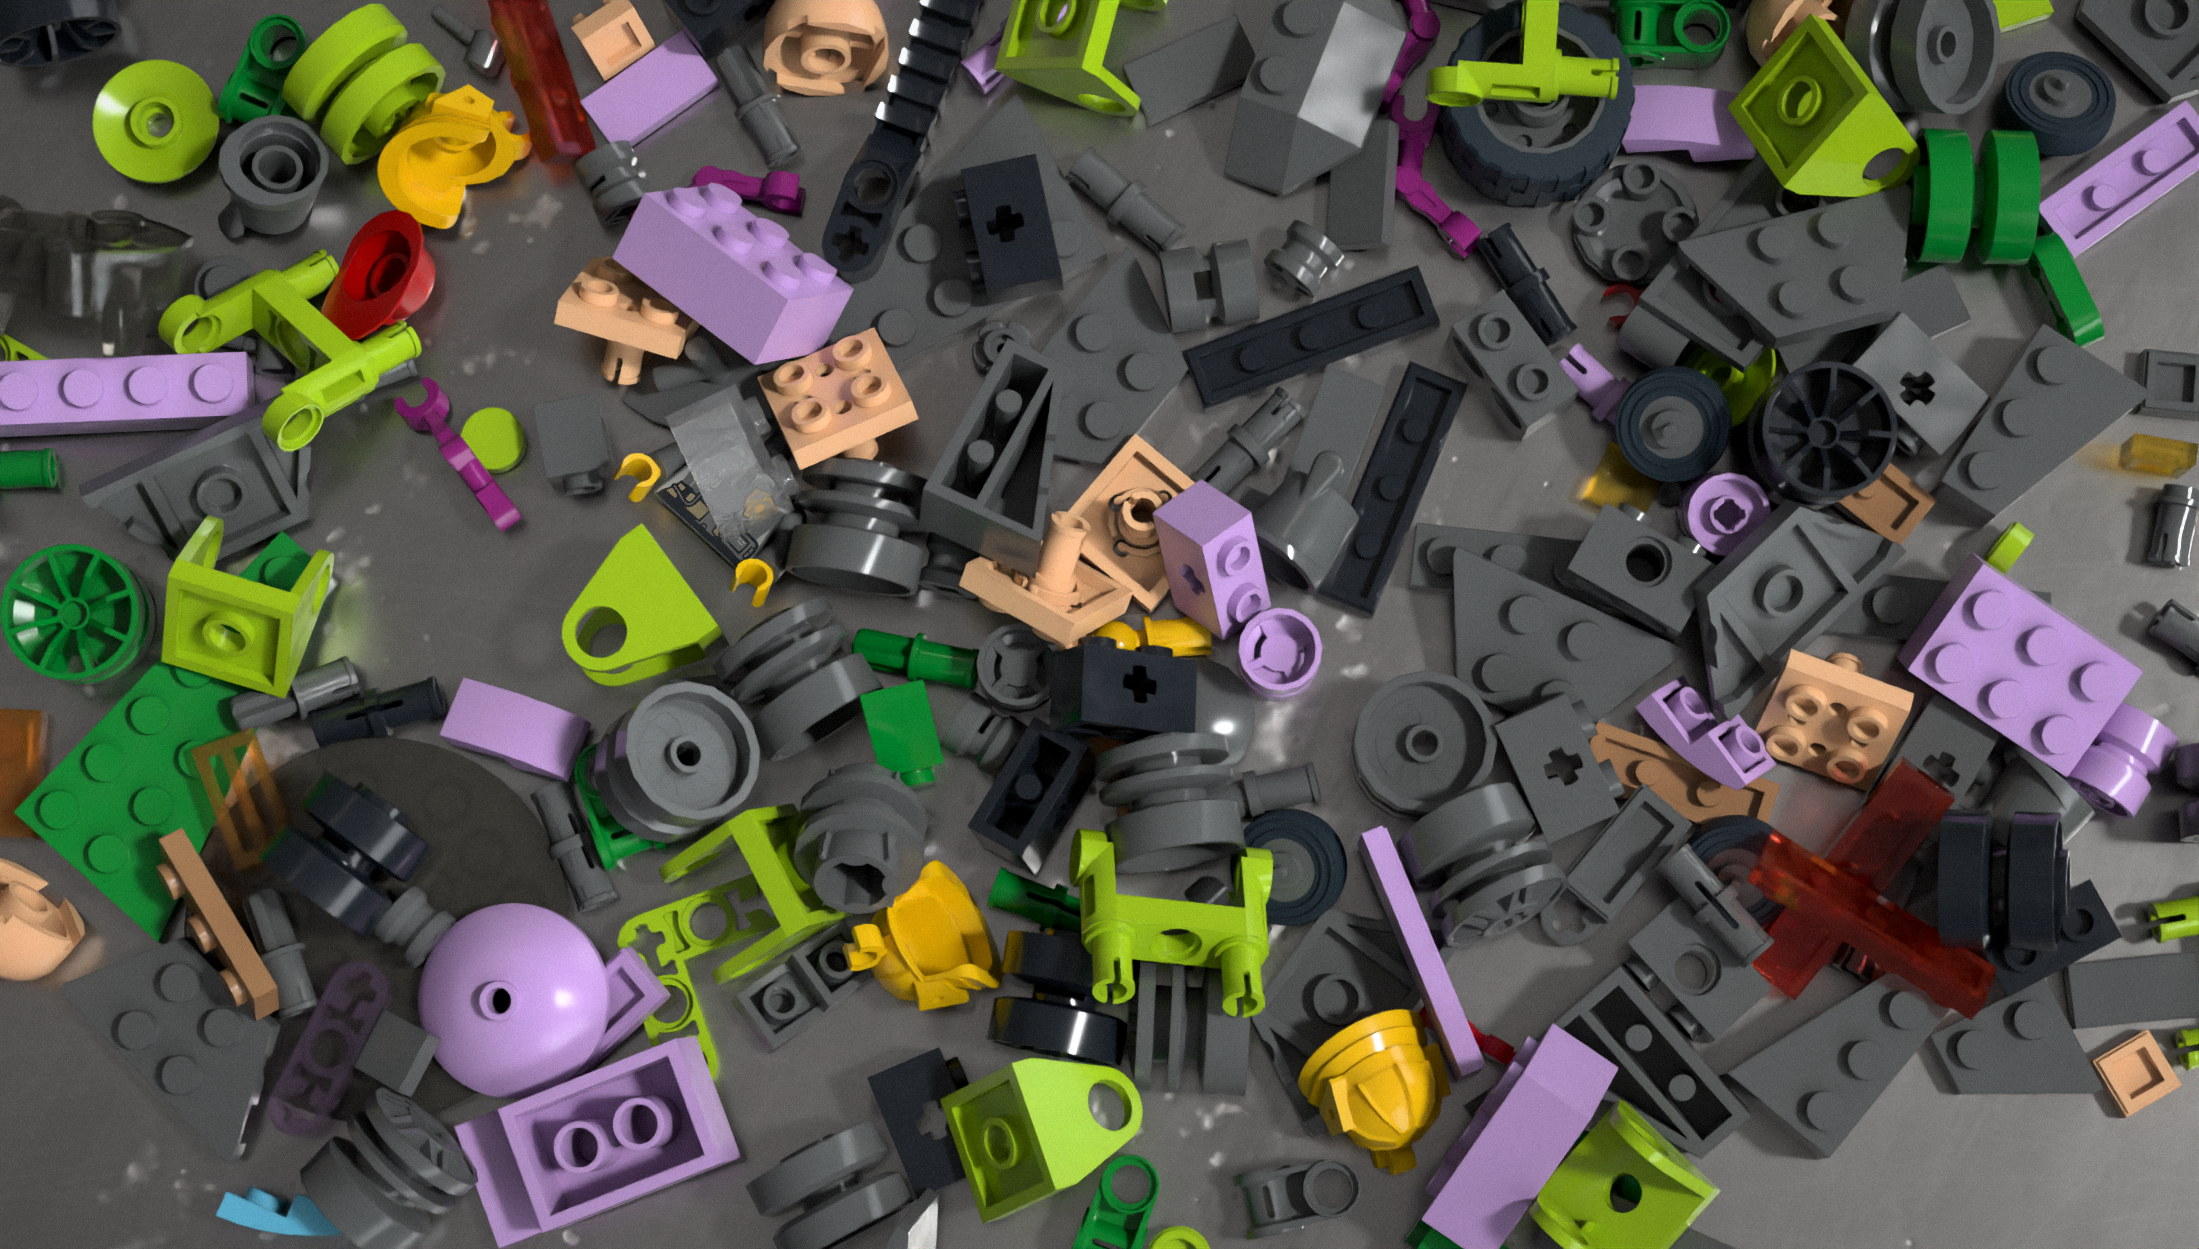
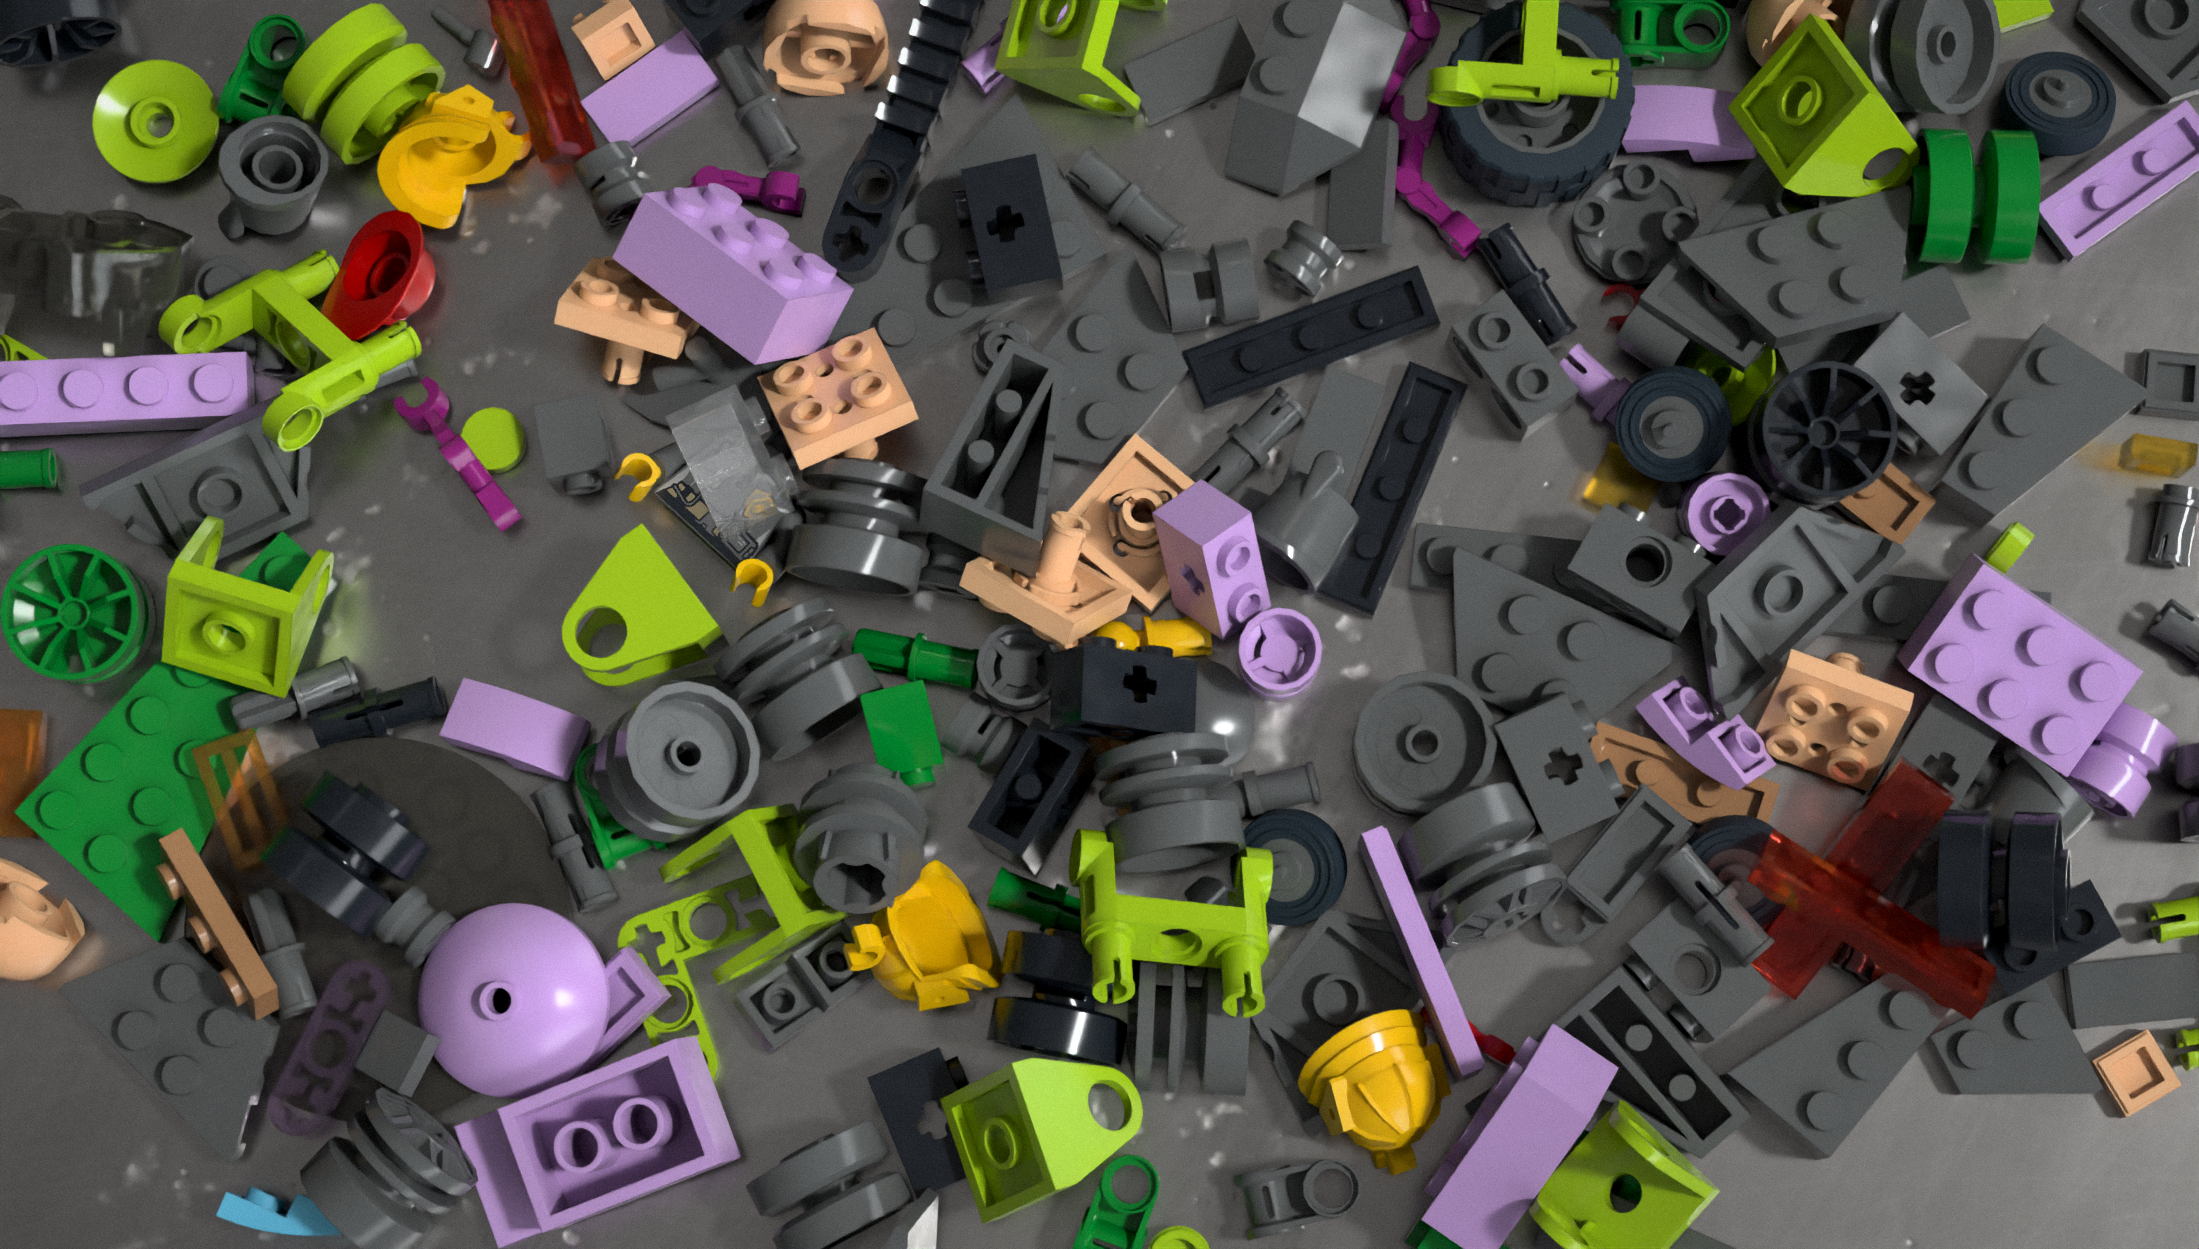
green beam [2025,231,2104,348] -> none

